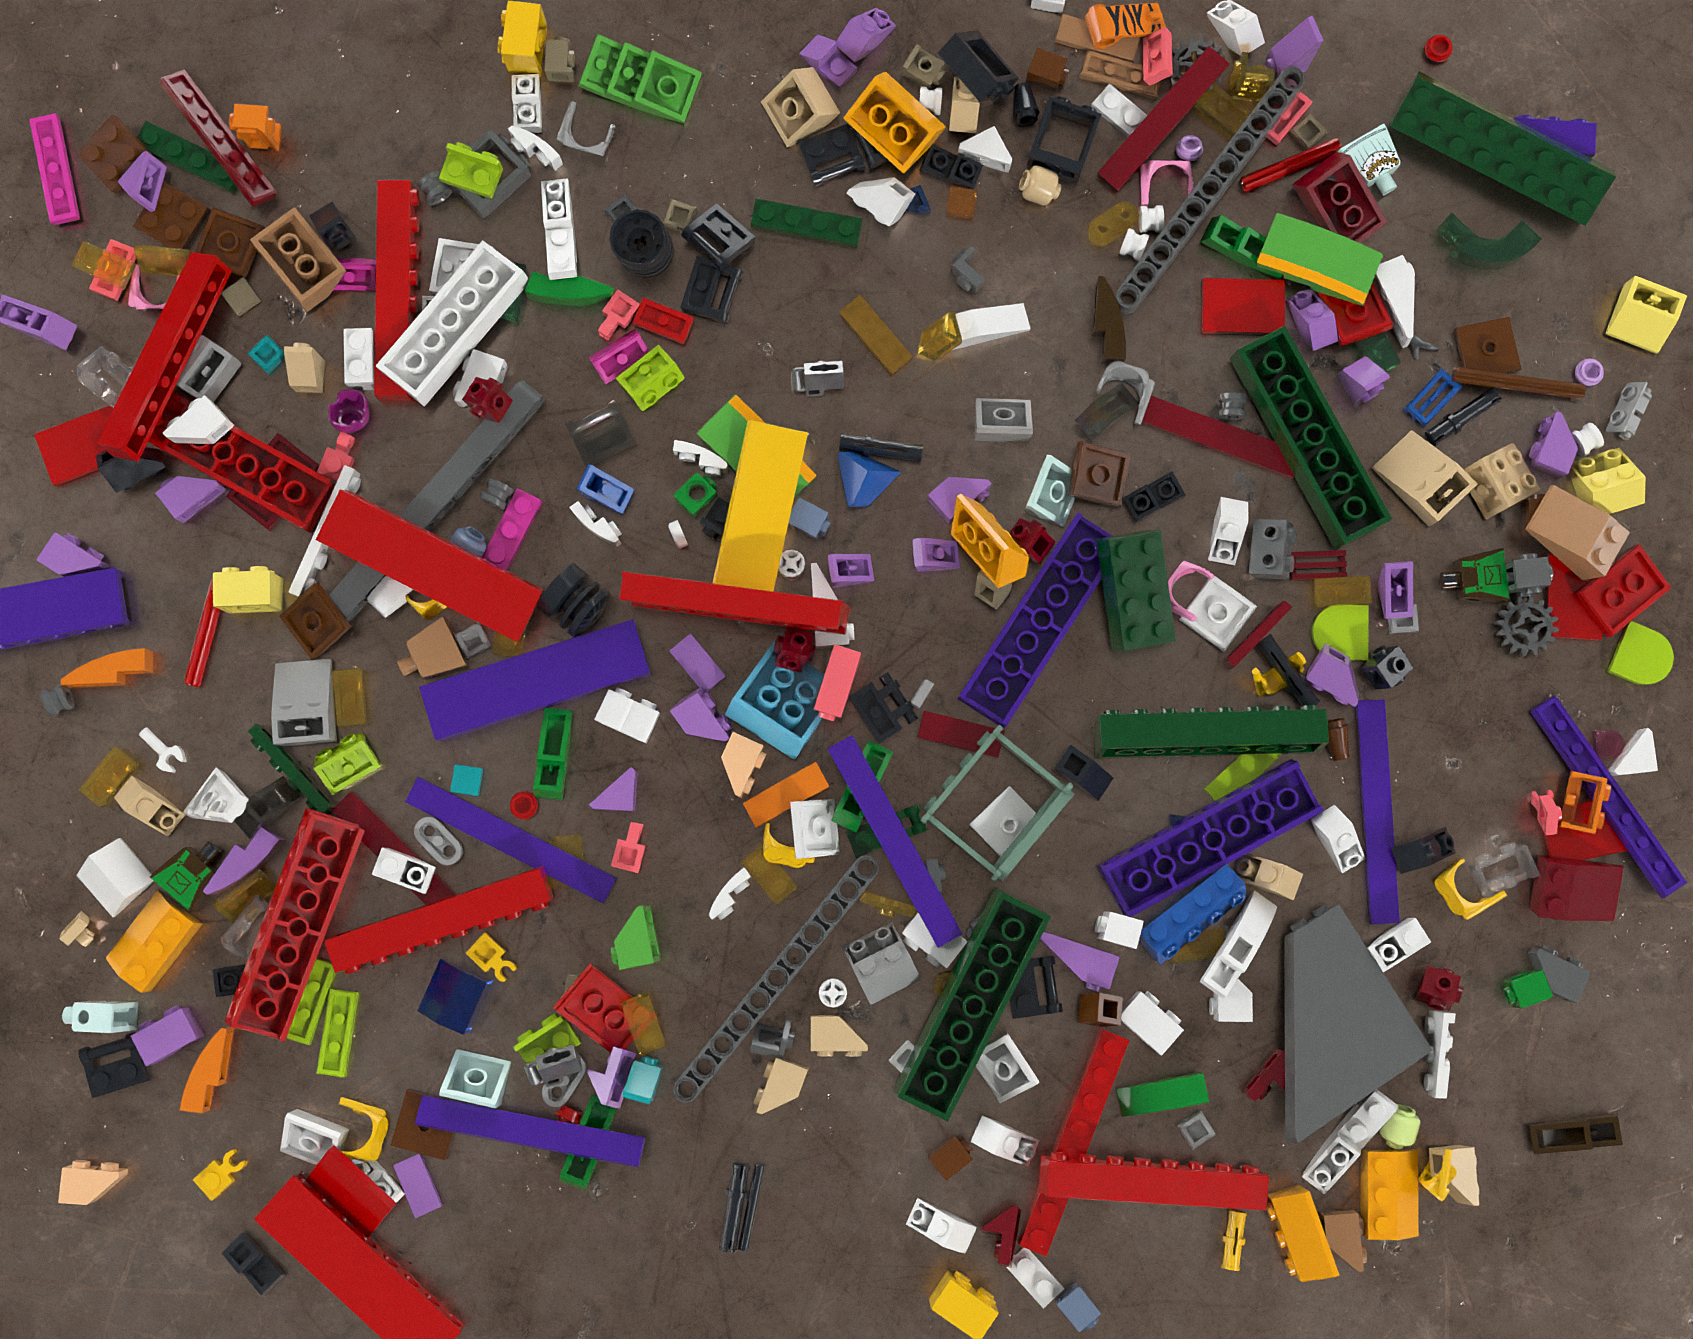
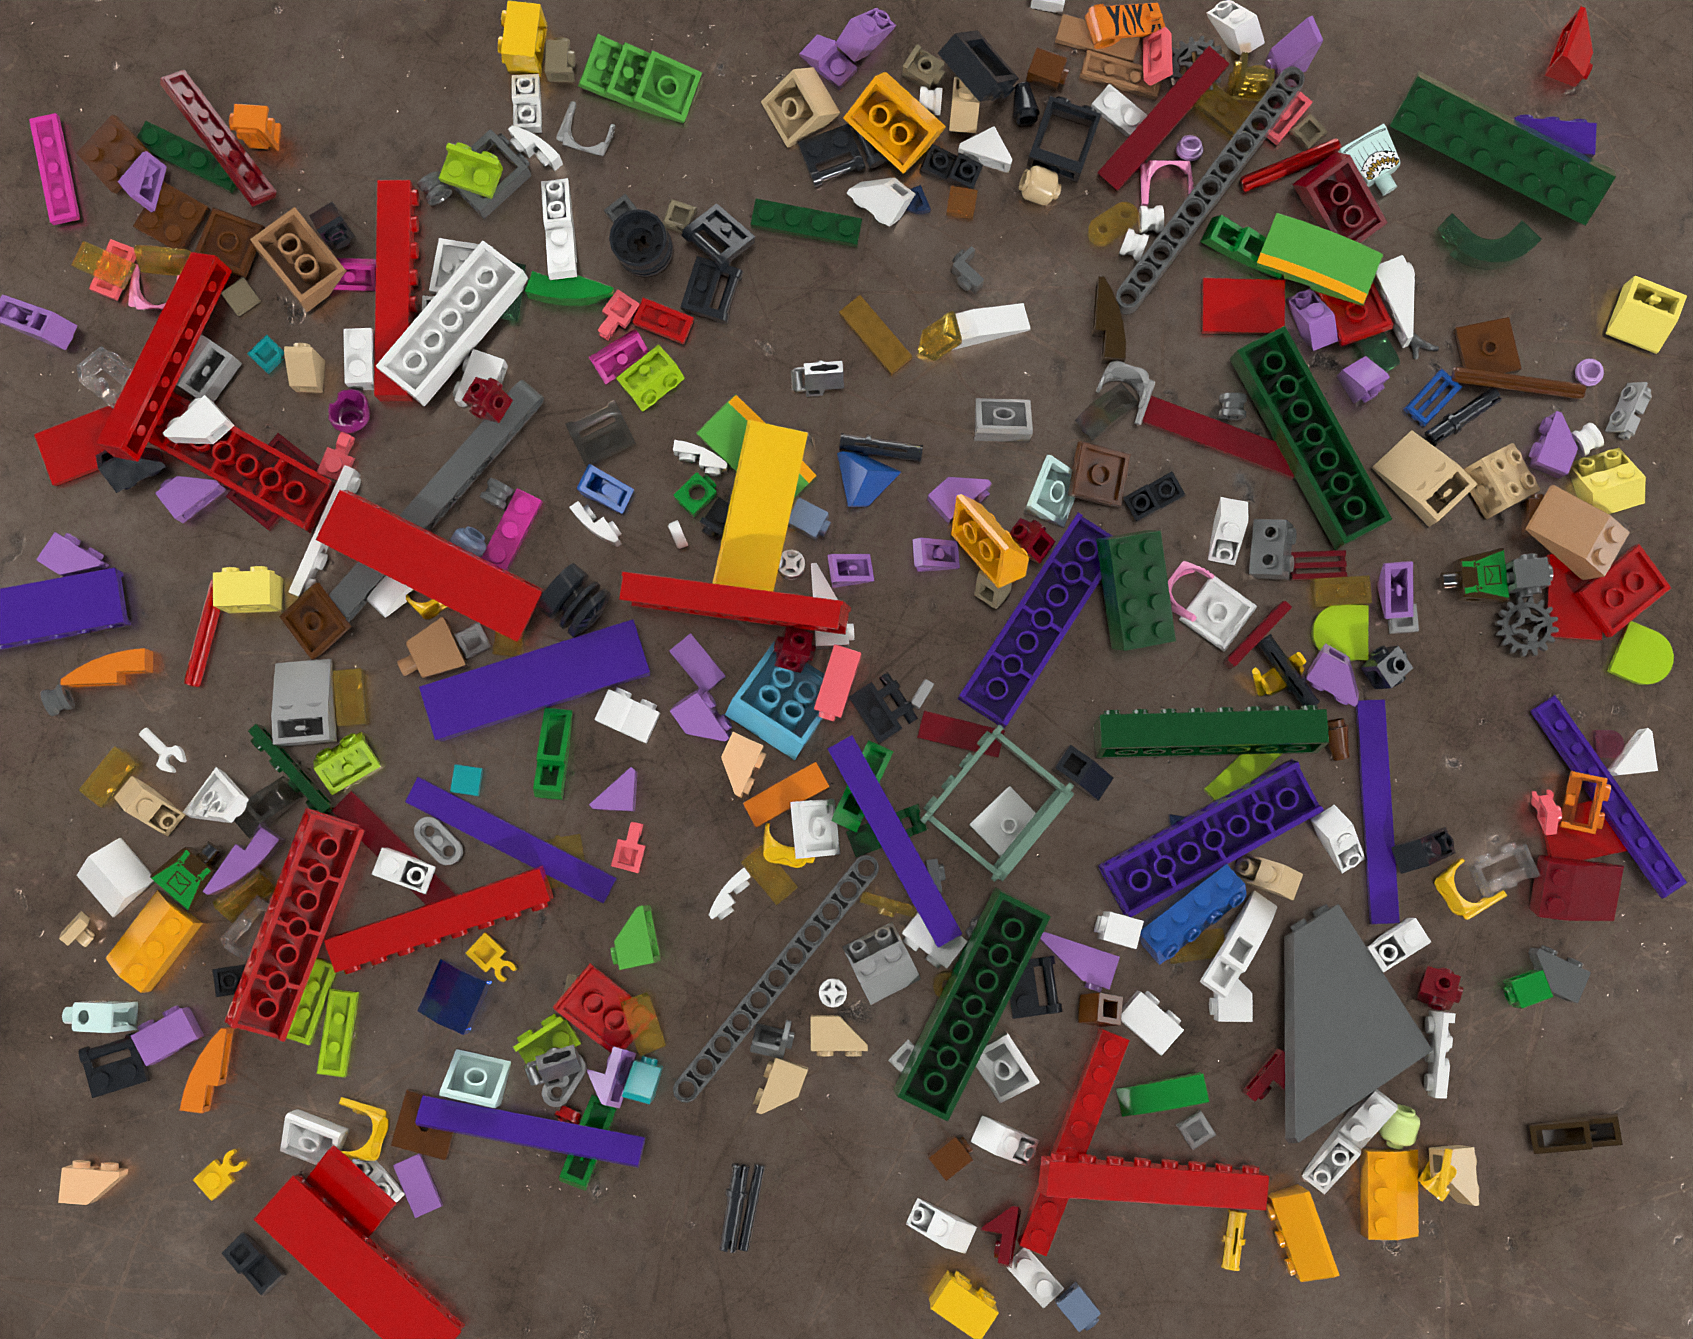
red plate [510,791,538,819] -> none
medium nougat slope [1318,1209,1367,1272] -> none
red plate [1425,35,1453,62] -> none
none -> red slope [1545,6,1593,87]

